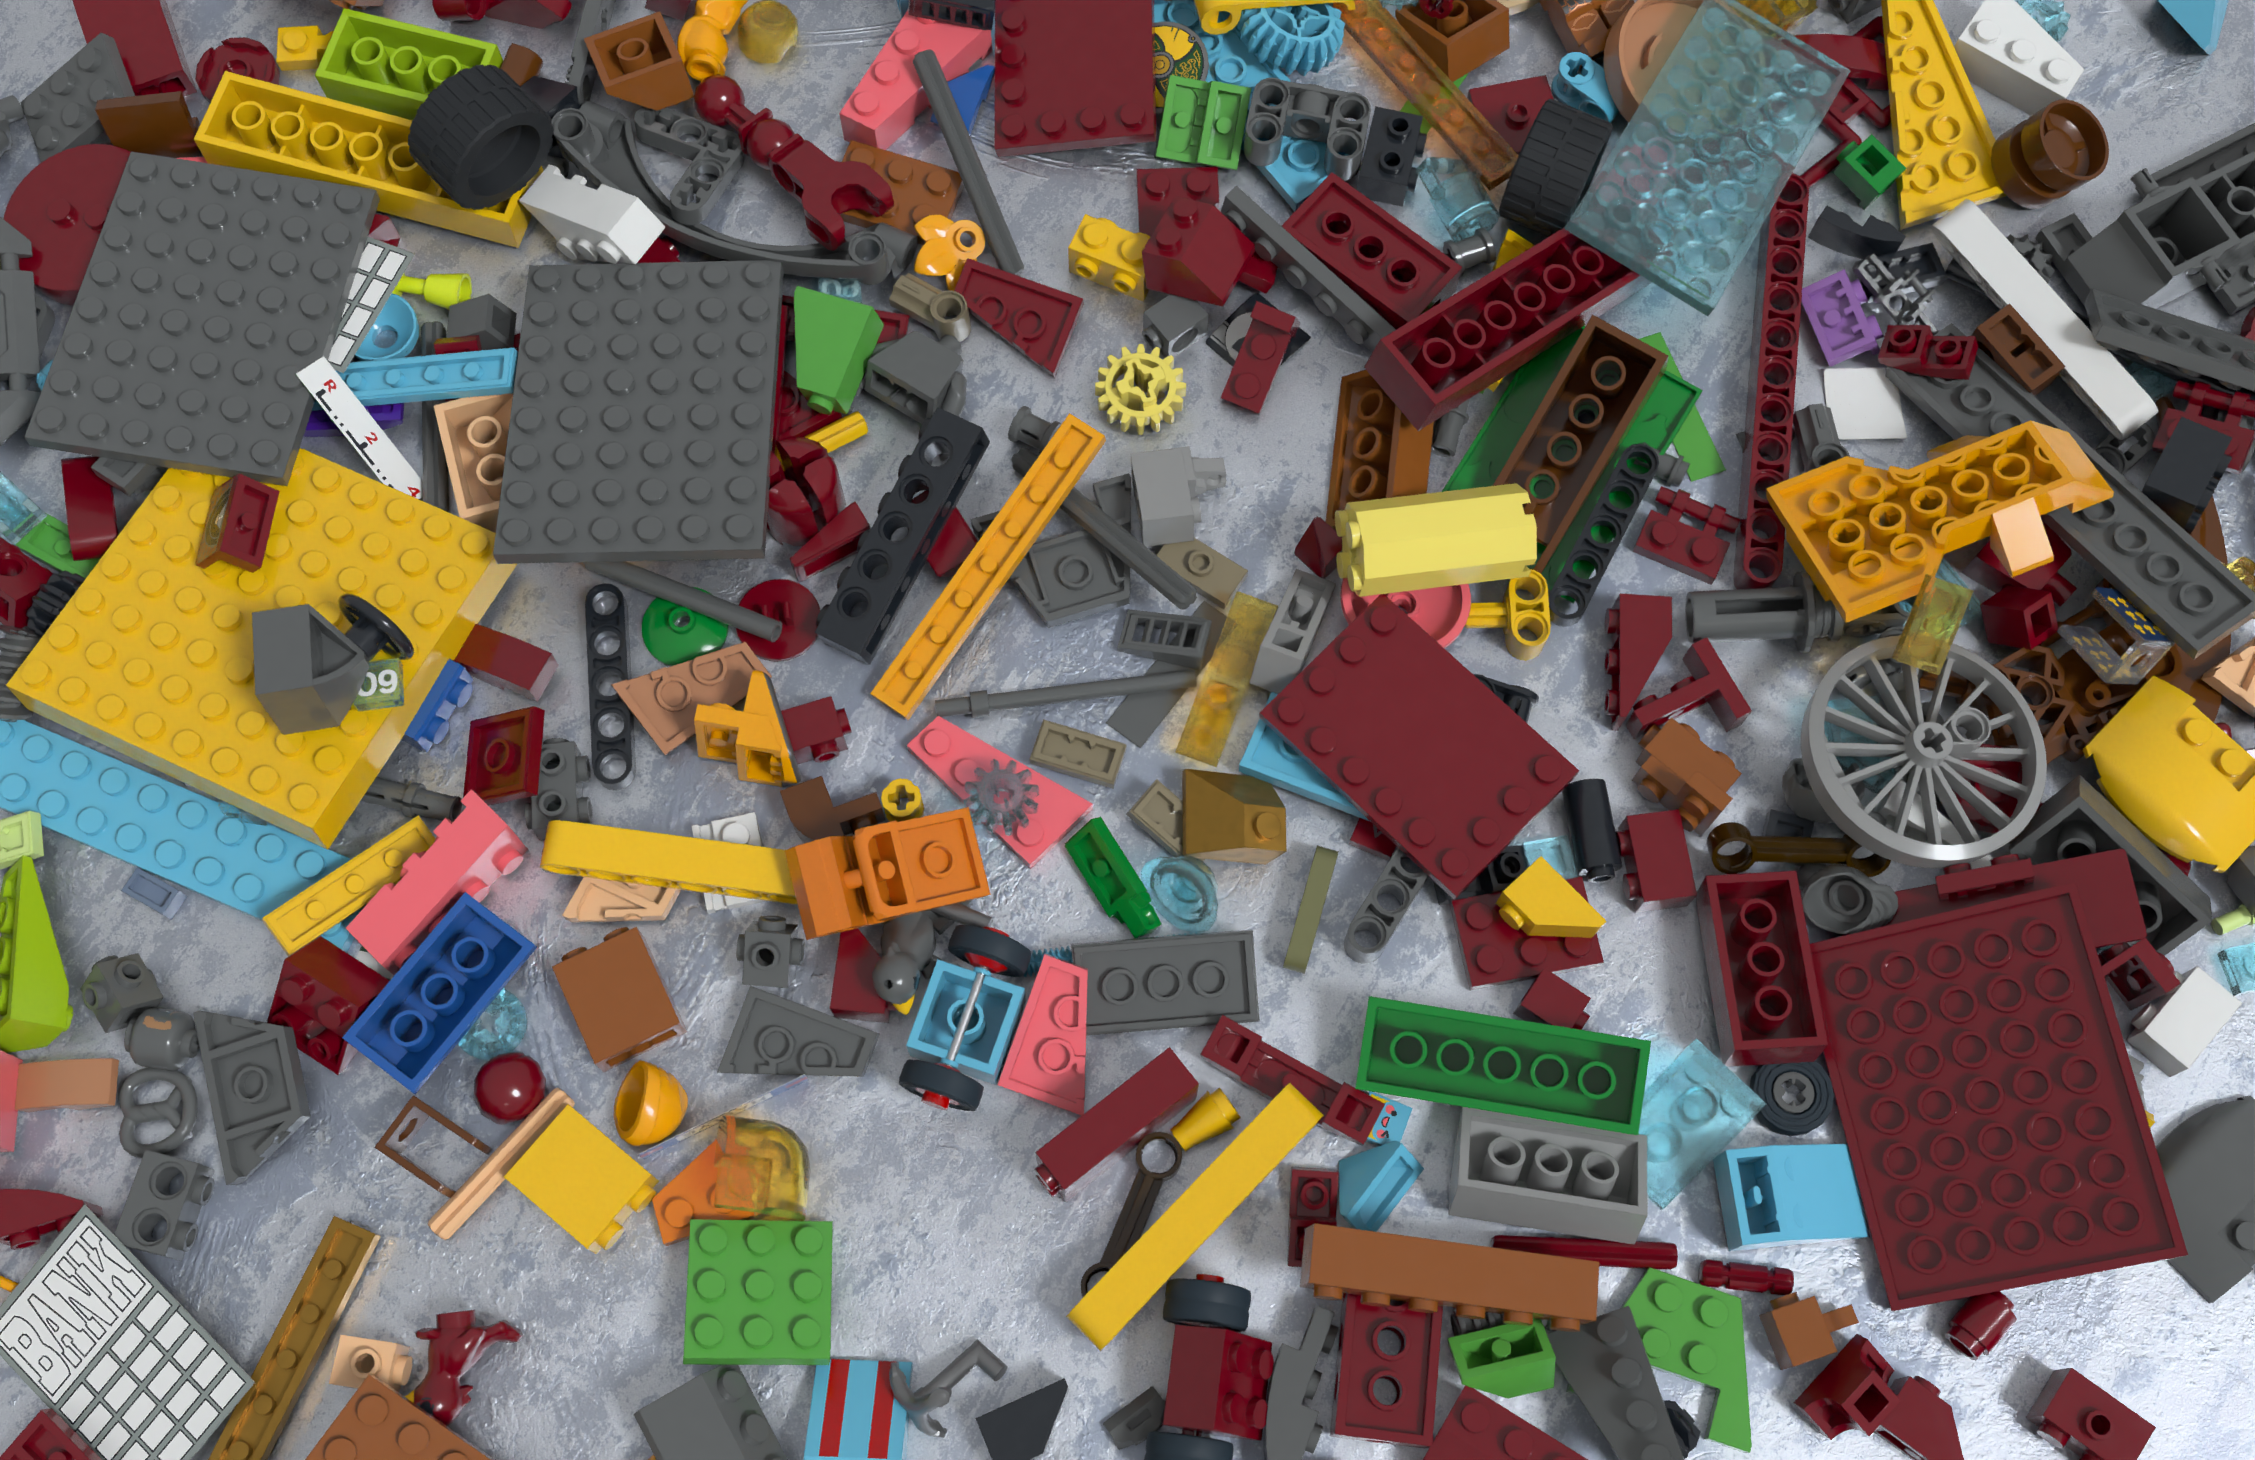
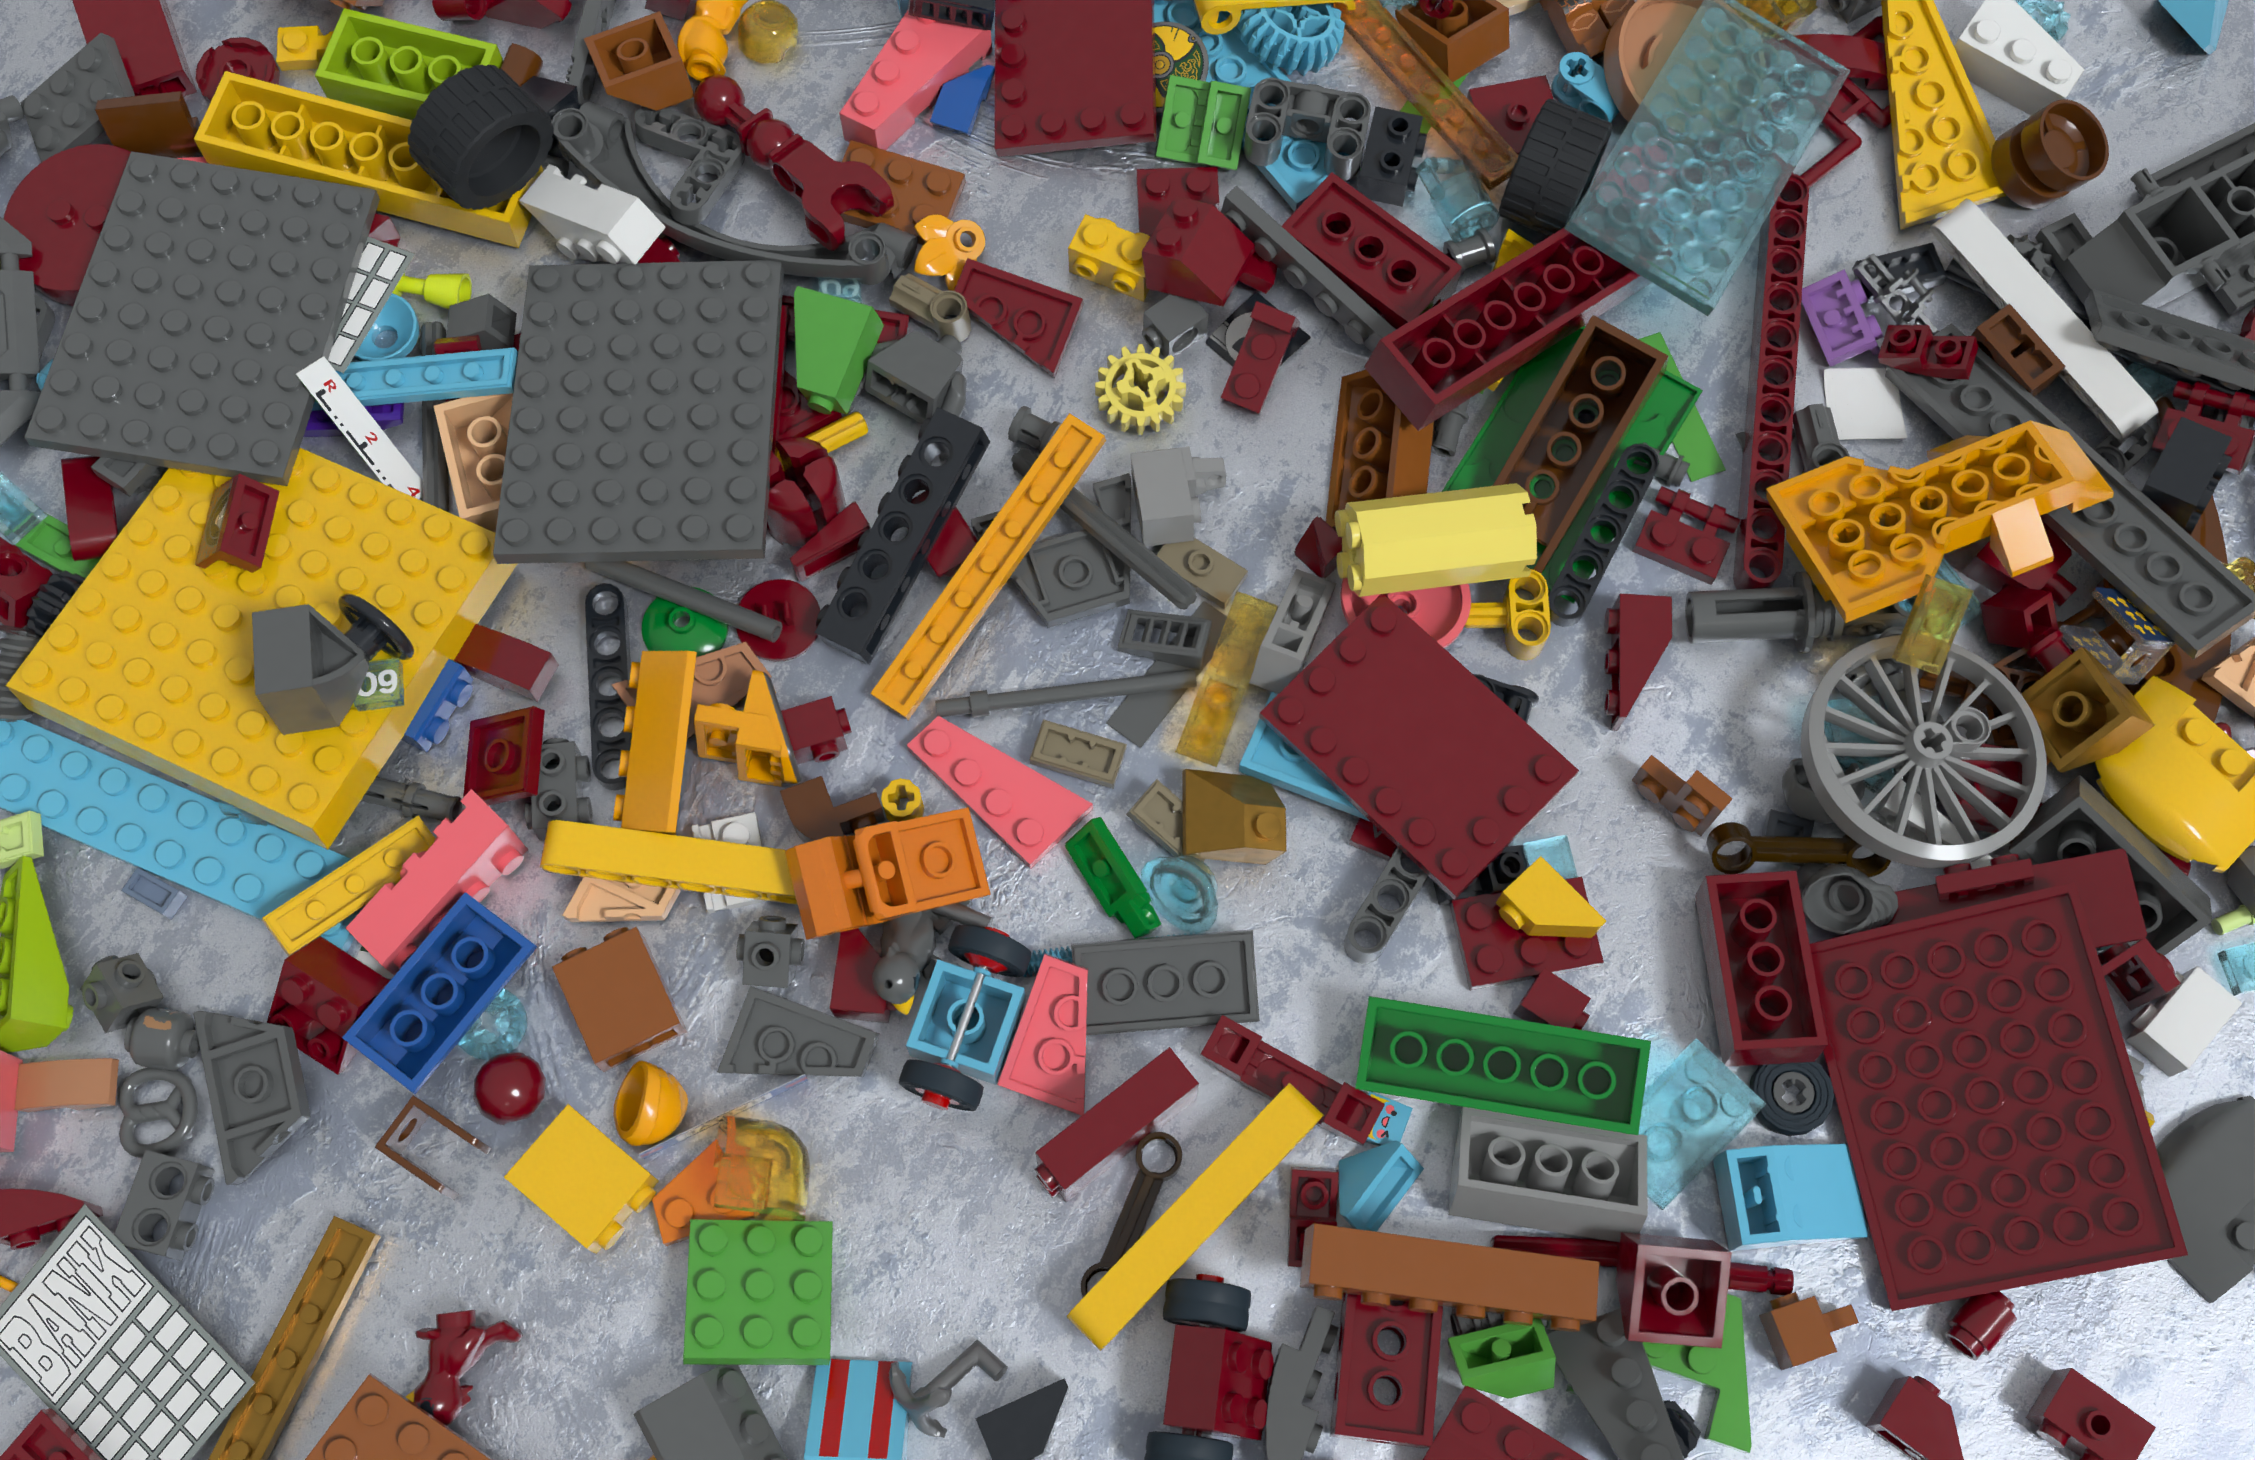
light nougat brick [329,1335,412,1392] -> none
light nougat axle [428,1087,575,1240] -> none
dark grey axle [913,49,1024,275] -> none
clear light blue gear [963,759,1039,836] -> none
dark grey piece [1103,1386,1166,1450] -> none
yellow cone [1170,1087,1241,1152] -> none
olive beam [1283,845,1339,974] -> none
black brick [1562,779,1623,883] -> none
dark red brick [1616,809,1697,913] -> none
dark red bracket [1625,637,1752,739] -> none
dark orange brick [1636,717,1742,793] -> none
dark red brick [1793,1334,1901,1440] -> none
black slope [1808,205,1906,259] -> none
green brick [1833,134,1906,210] -> none
none -> light orange slope [613,651,697,835]
none -> dark red slope [1616,1232,1732,1348]
none -> pearl gold slope [2021,647,2155,773]
none -> dark red bush [2026,629,2073,673]

